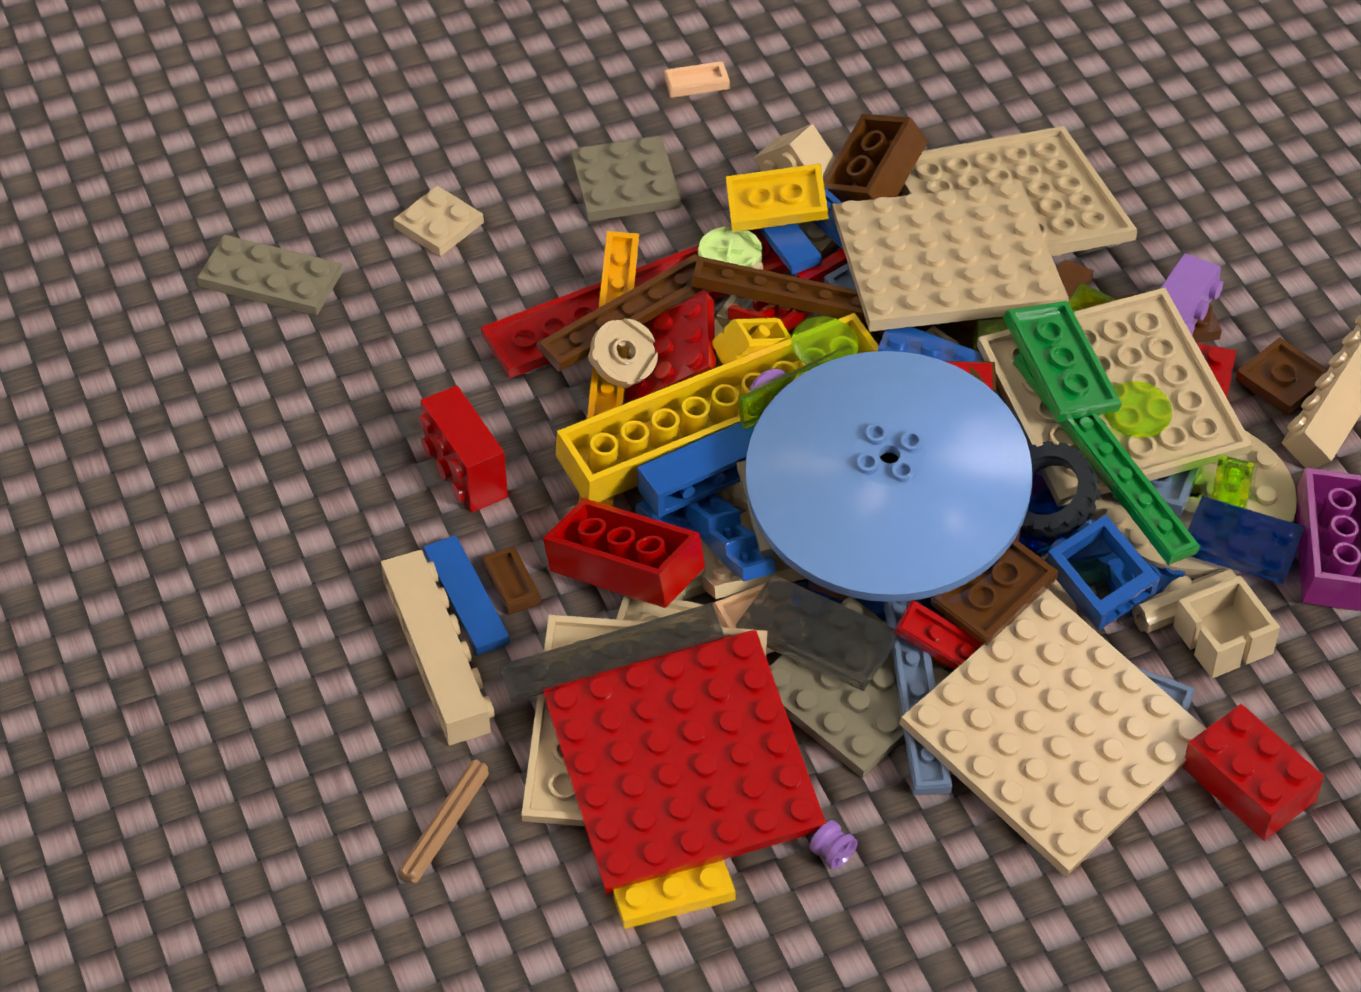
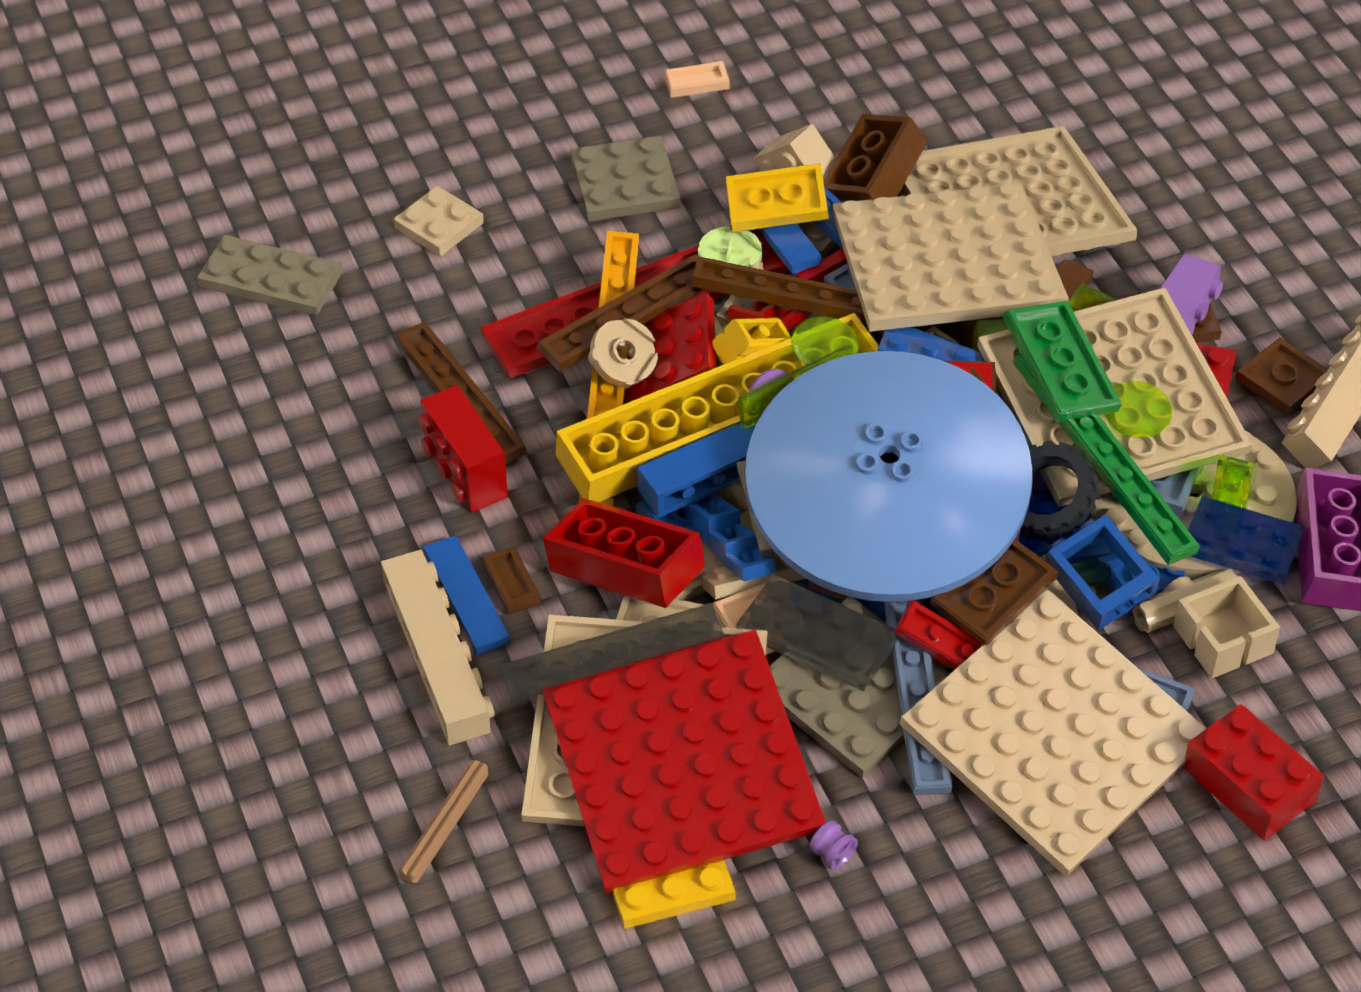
none -> reddish brown plate [396,321,526,464]

